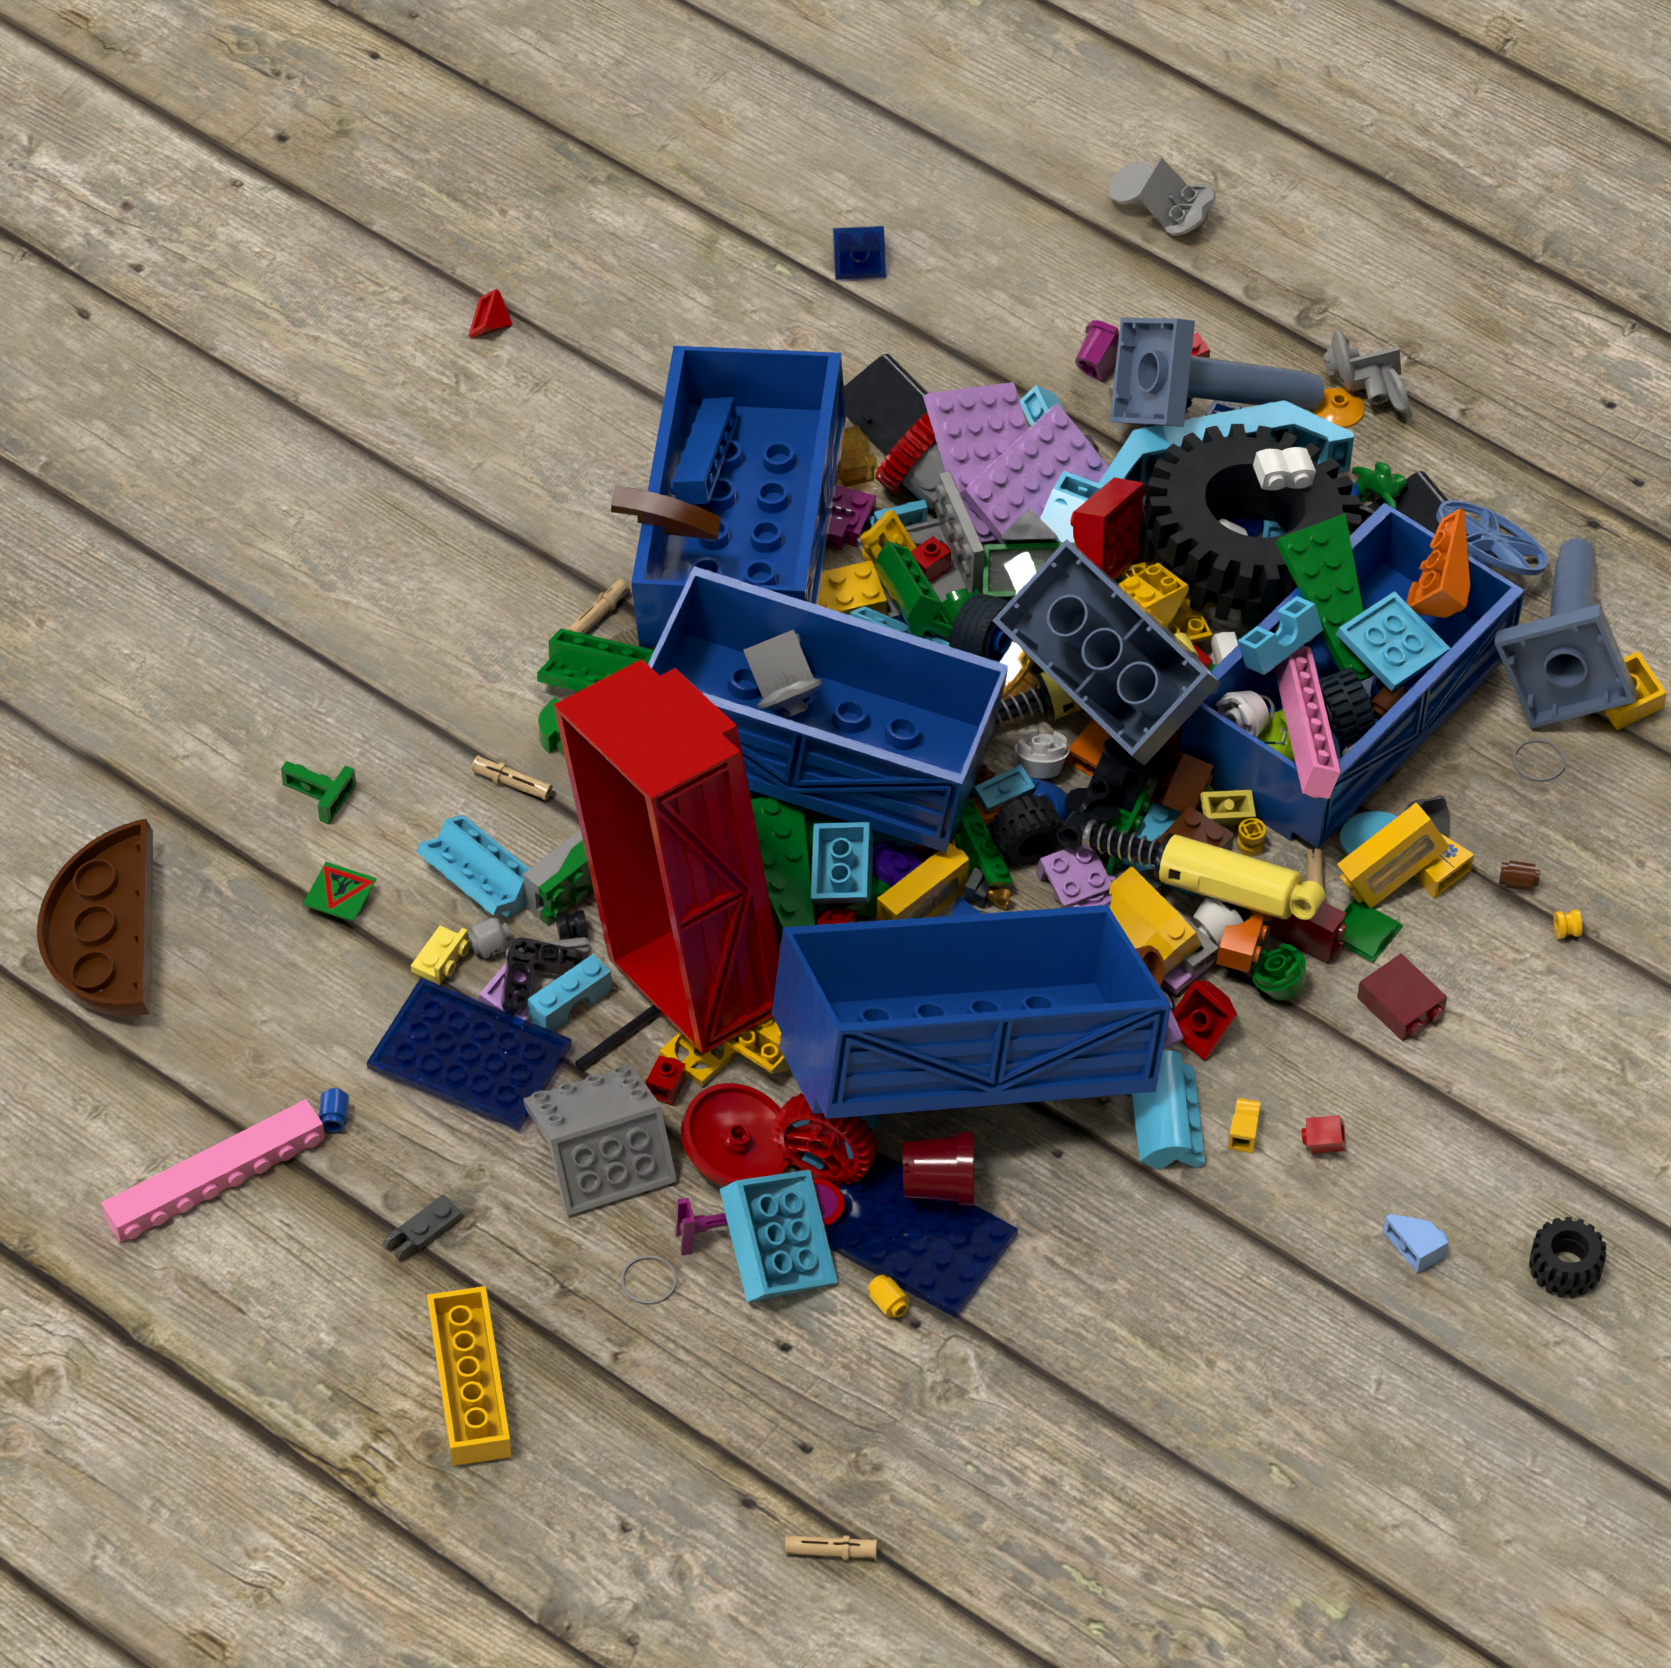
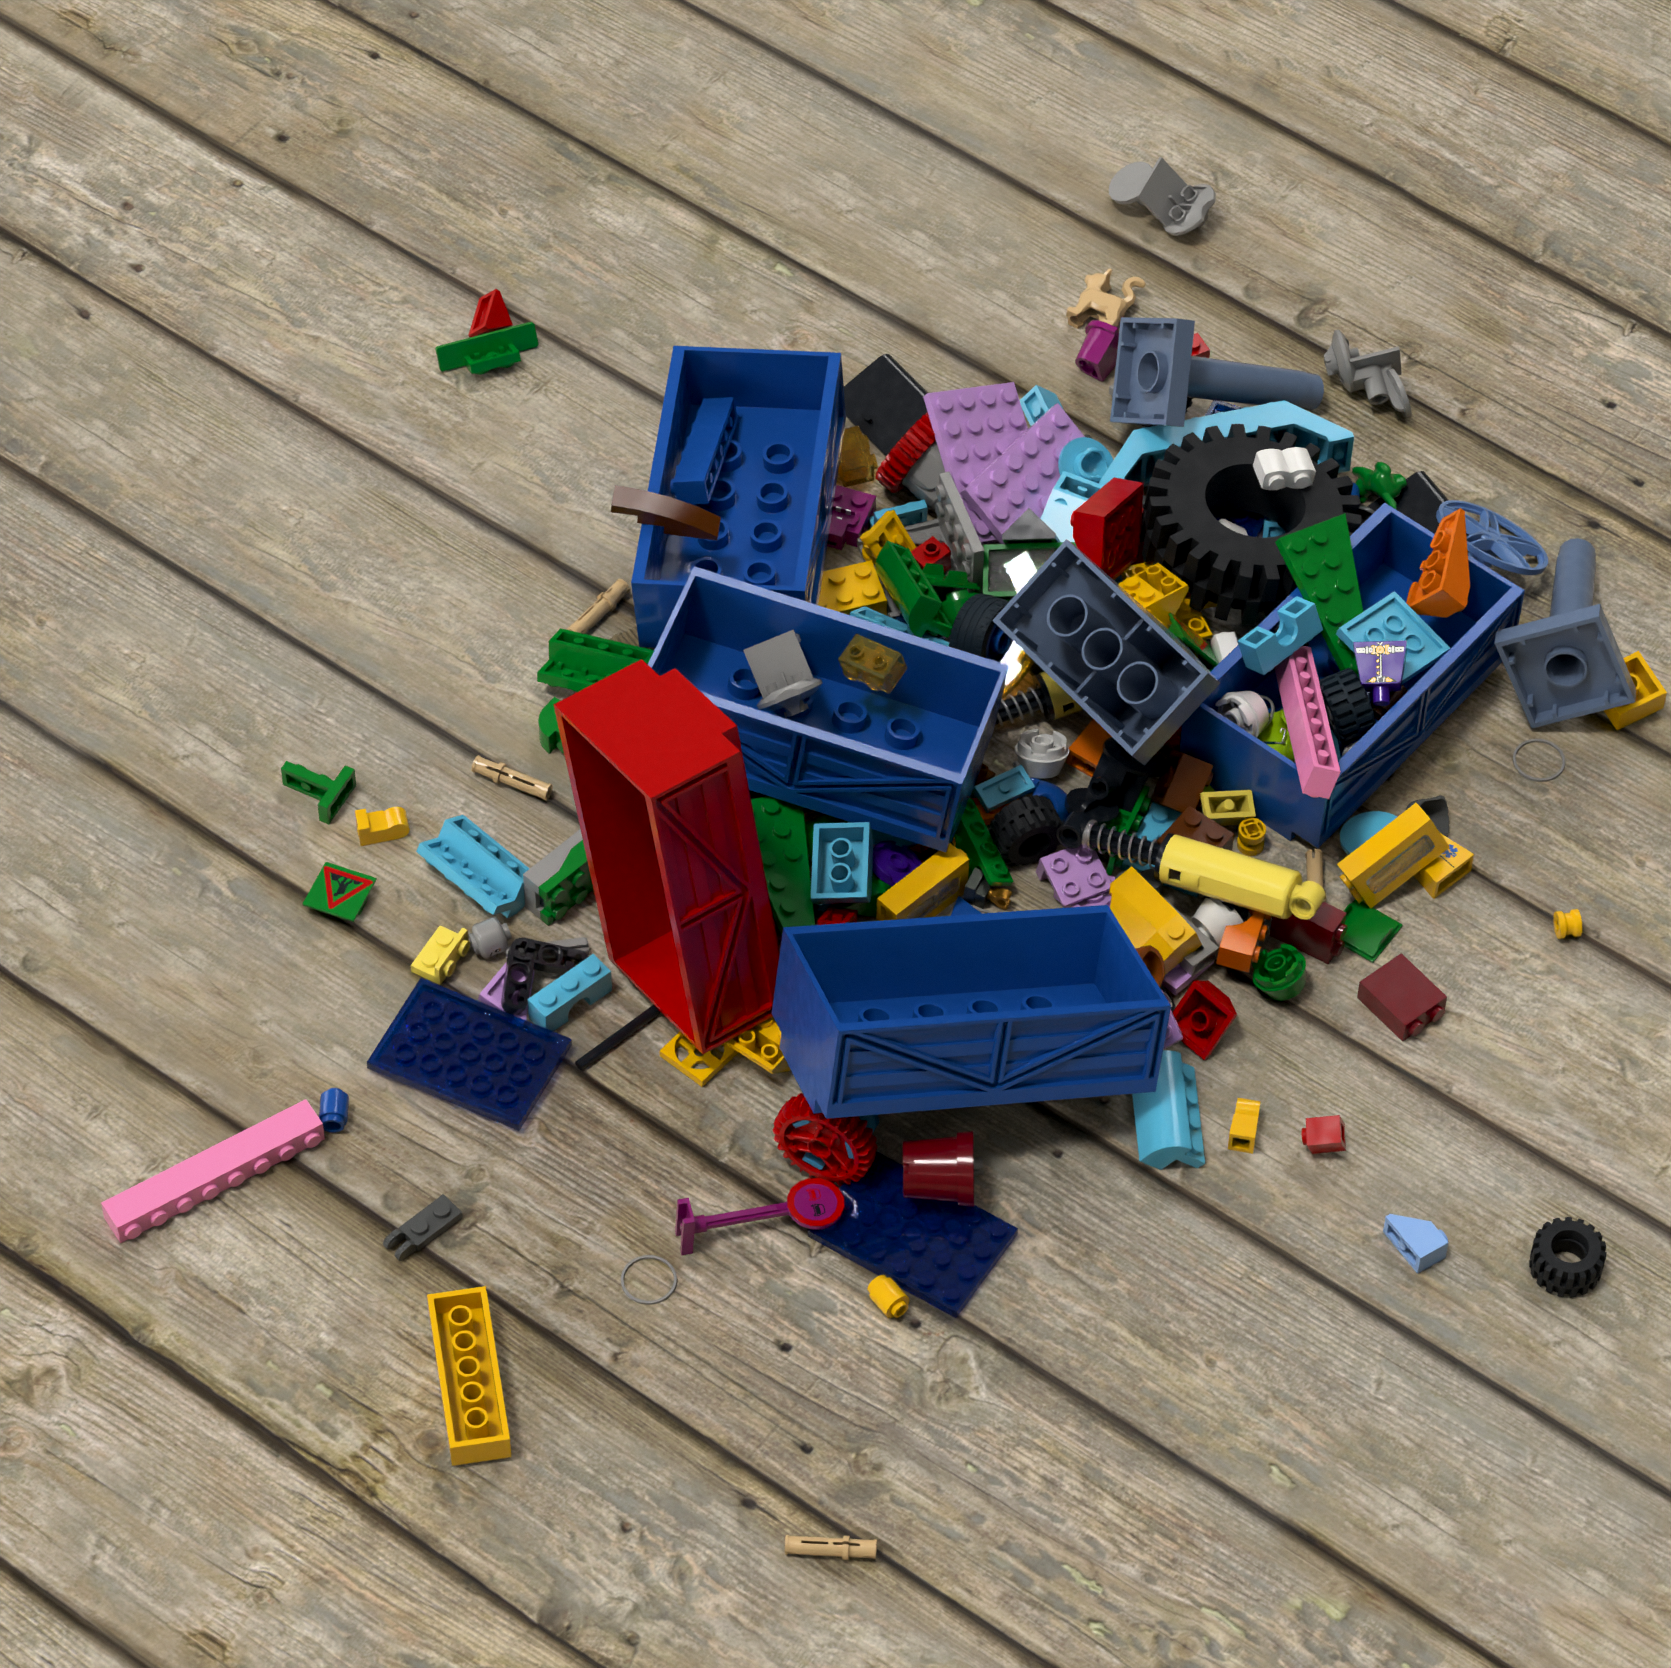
reddish brown plate [37,819,153,1016] -> none
light grey bracket [523,1065,677,1216] -> none
black wheel [556,910,588,940] -> none
red brick [646,1055,686,1106] -> none
red dish [681,1083,791,1186] -> none
medium azure slope [719,1170,838,1303] -> none
clear blue slope [831,225,886,280] -> none
light orange dish [1313,388,1364,428] -> none
reddish brown brick [1499,860,1541,891] -> none
none -> yellow leg [355,807,410,846]
none -> green bracket [435,322,539,375]
none -> clear yellow brick [838,634,907,694]
none -> green piece [922,563,981,590]
none -> medium azure piece [1058,437,1113,483]
none -> tan animal [1066,268,1146,329]
none -> green piece [1169,612,1219,667]
none -> torso [1353,640,1407,706]

